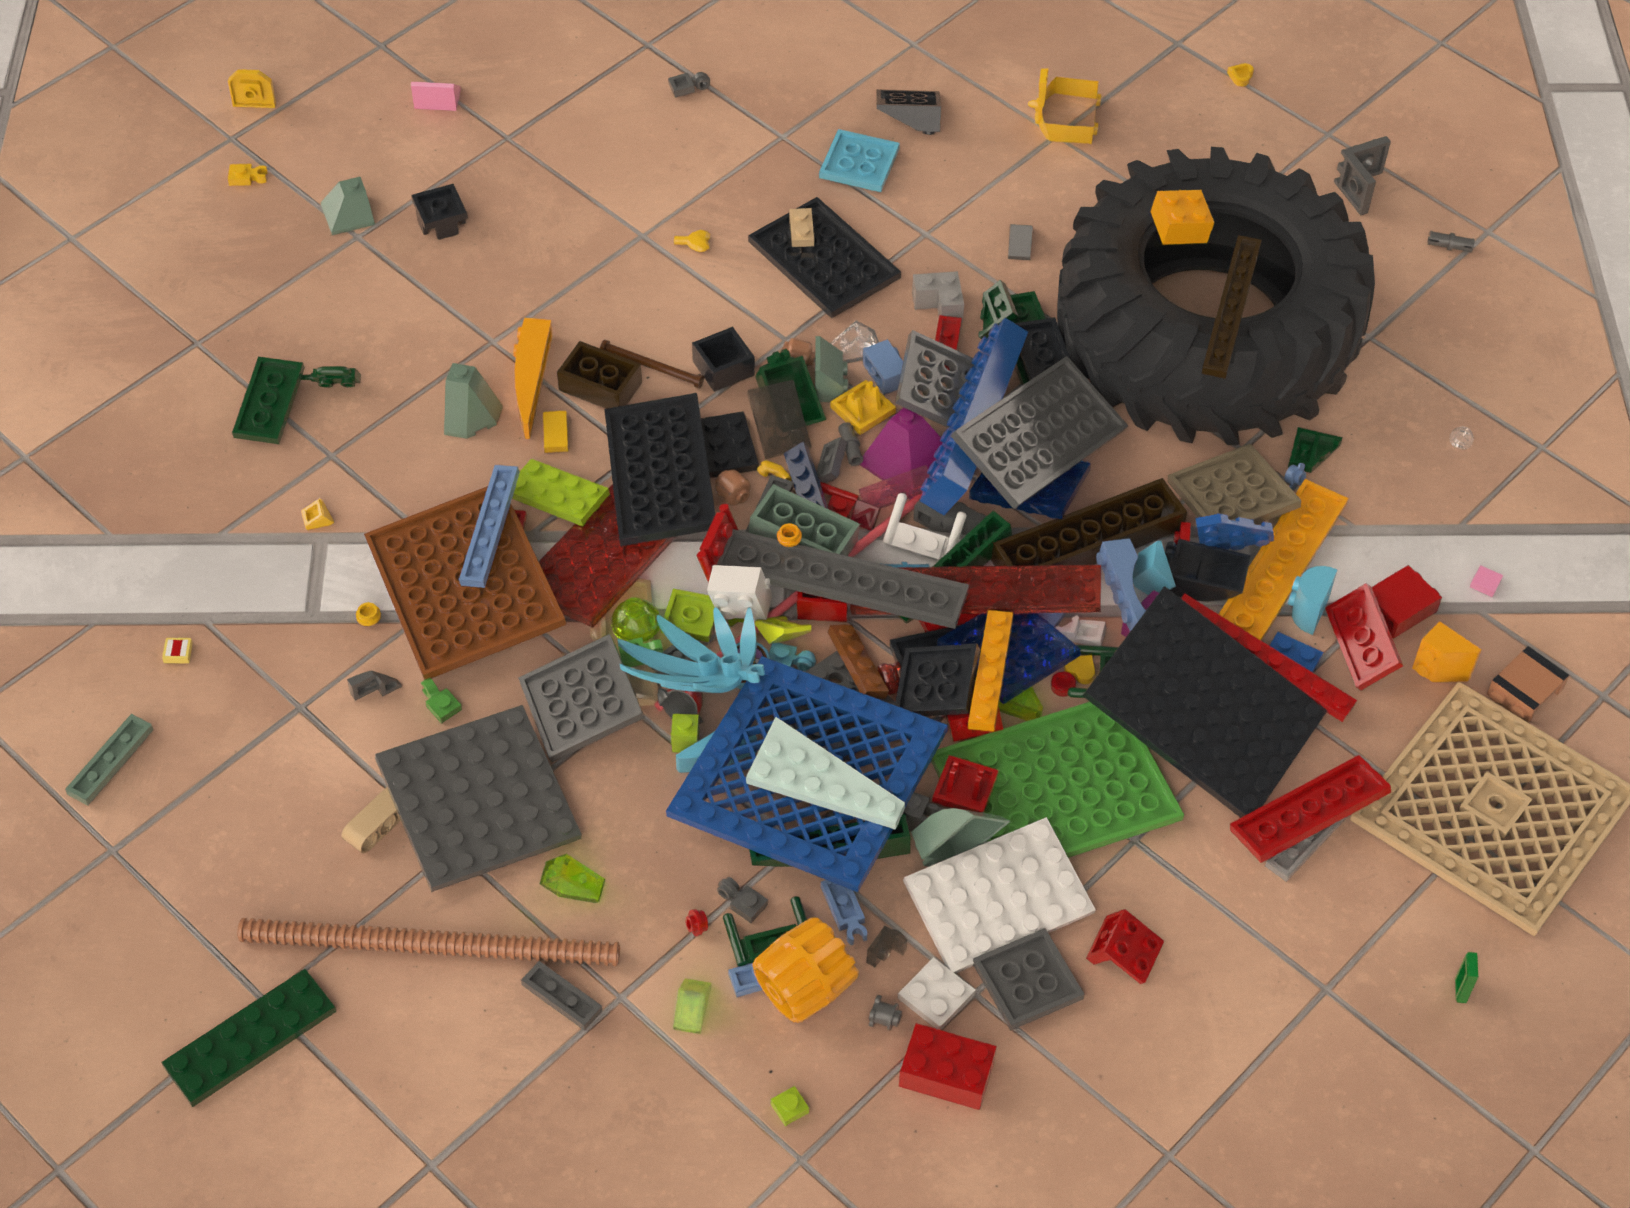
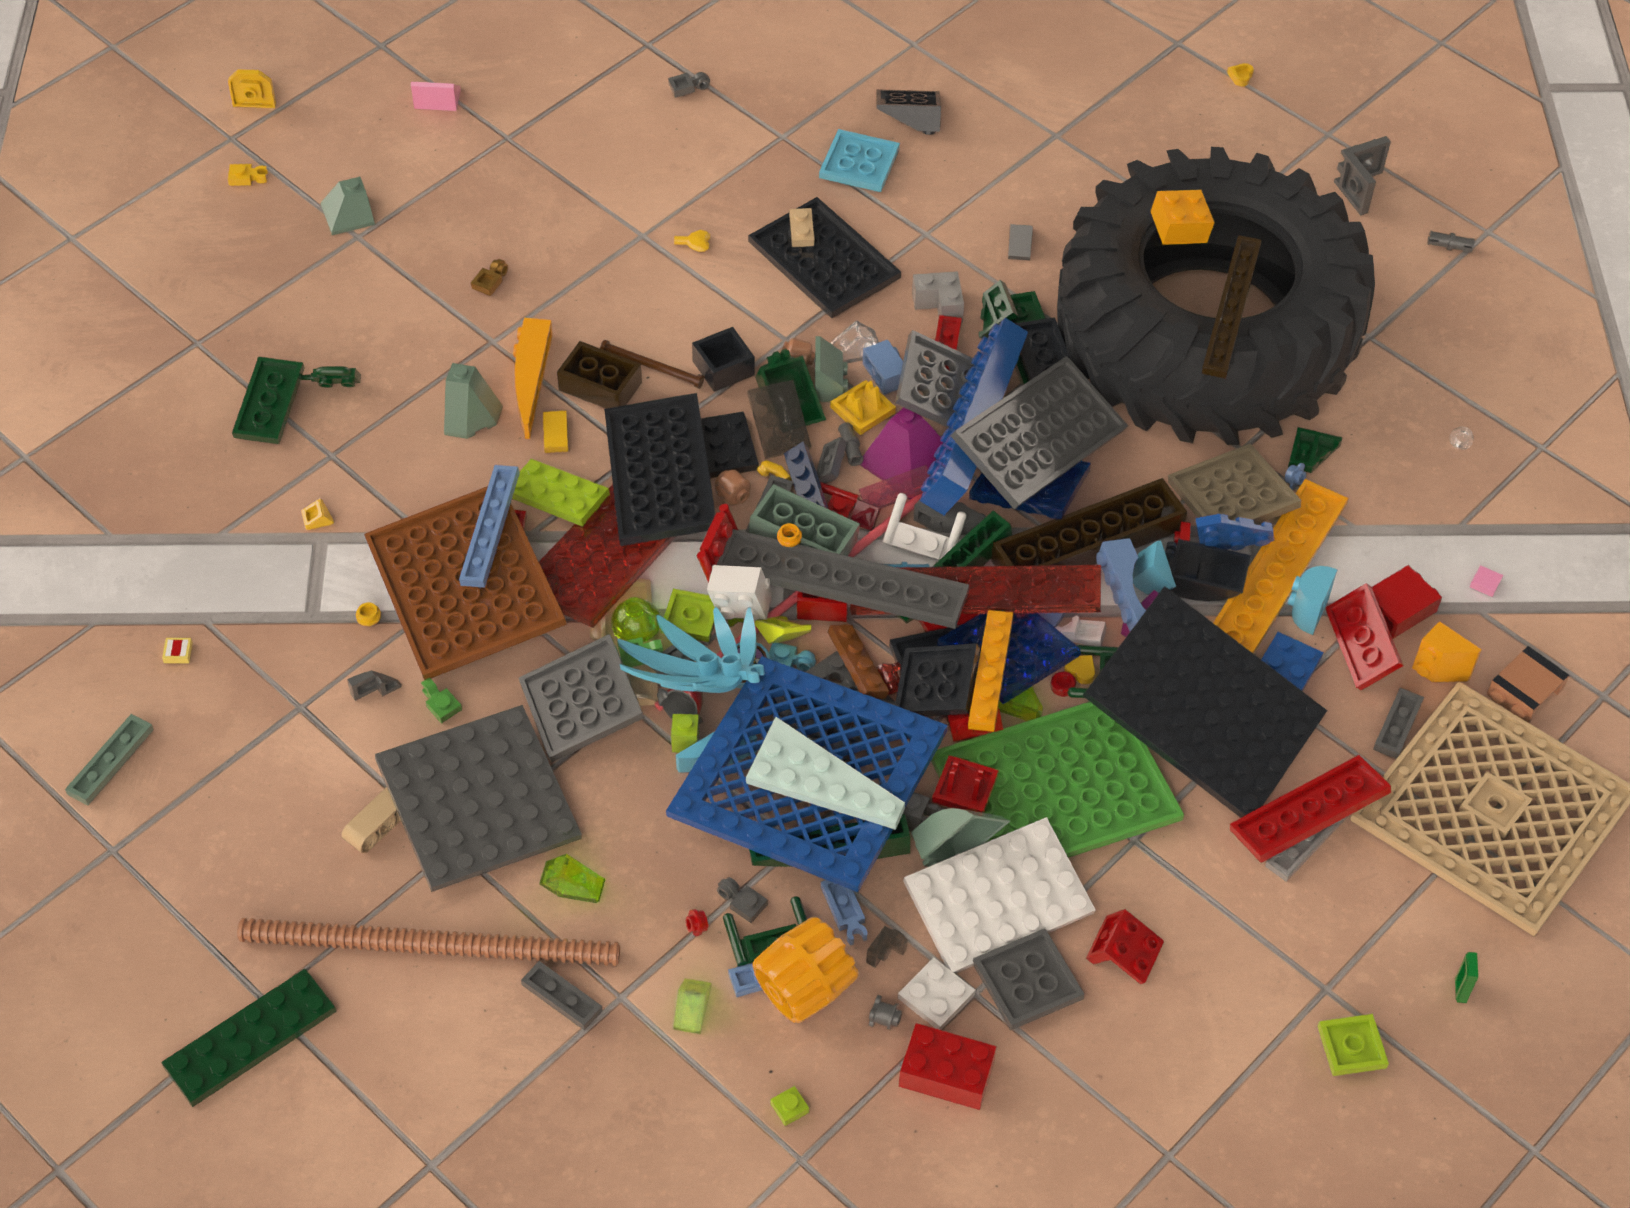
black panel [411,184,468,240] -> none
yellow piece [1028,68,1101,144] -> none
red plate [1181,594,1357,722] -> none
none -> pearl gold plate [471,259,508,296]
none -> lime plate [1317,1014,1389,1076]
none -> dark grey plate [1373,688,1424,759]

